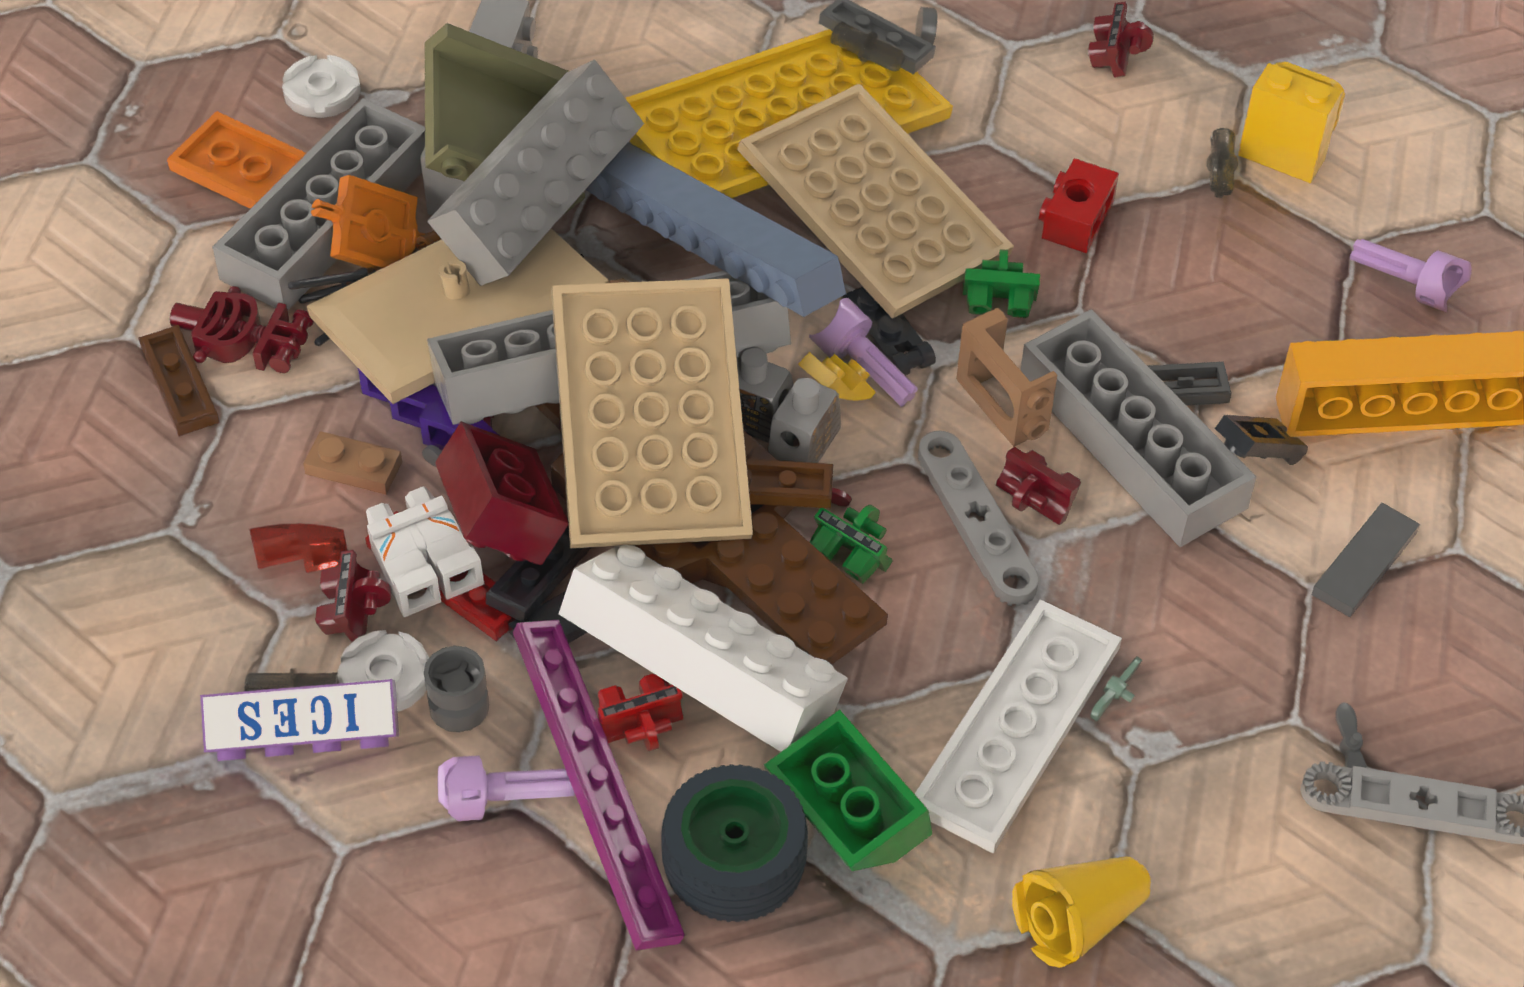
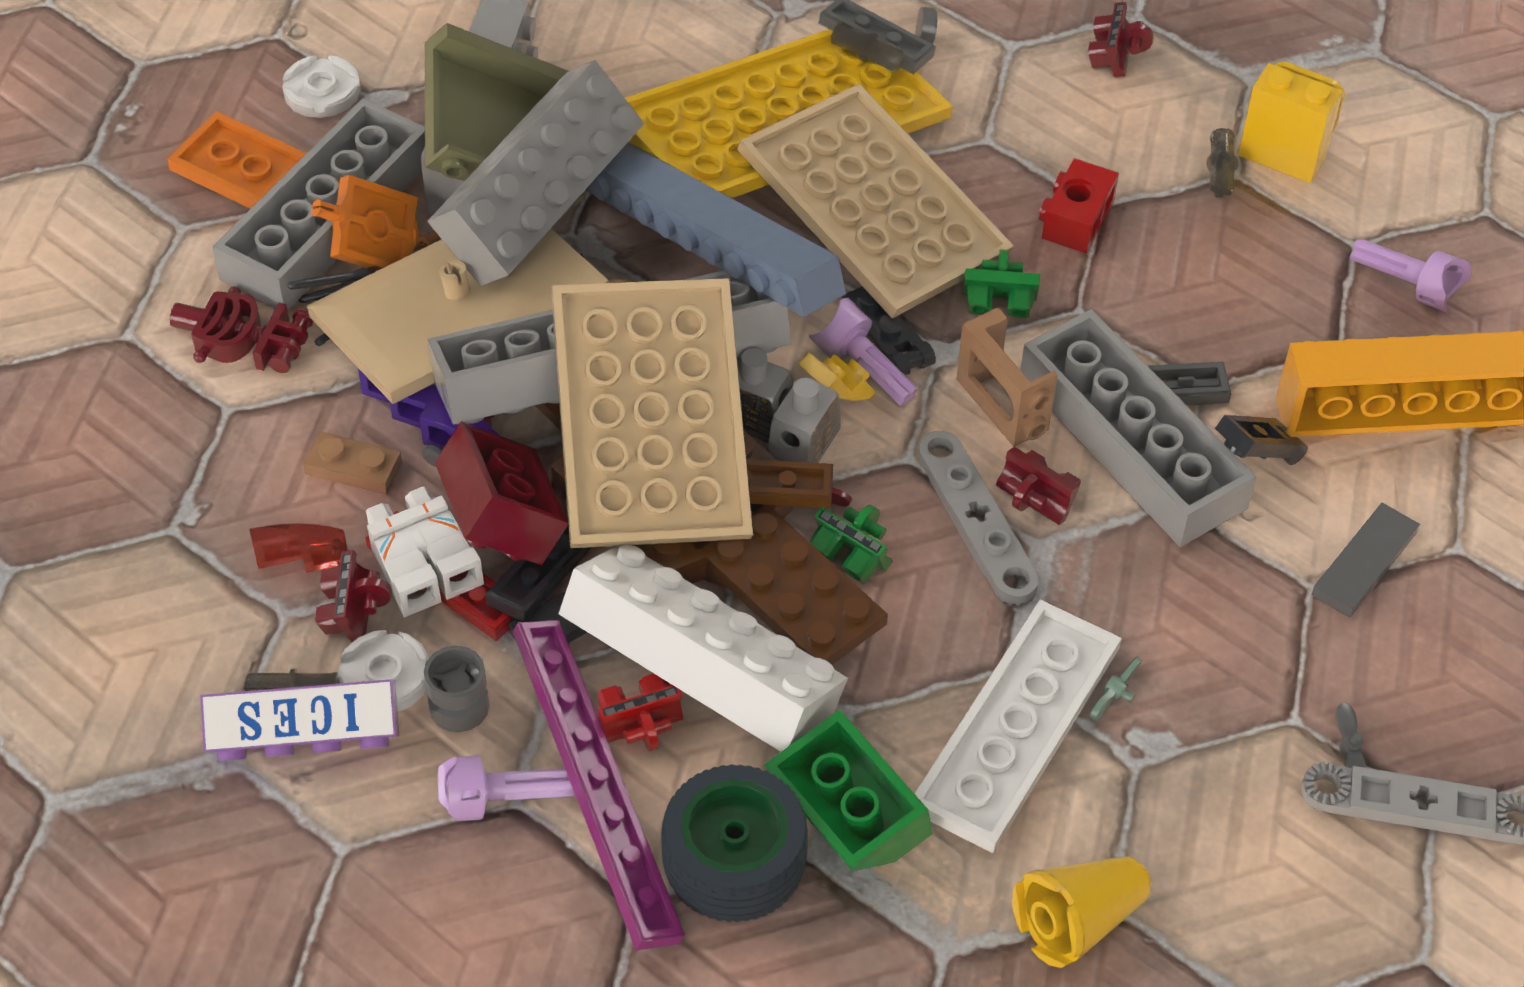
reddish brown tile [138,325,220,437] -> none

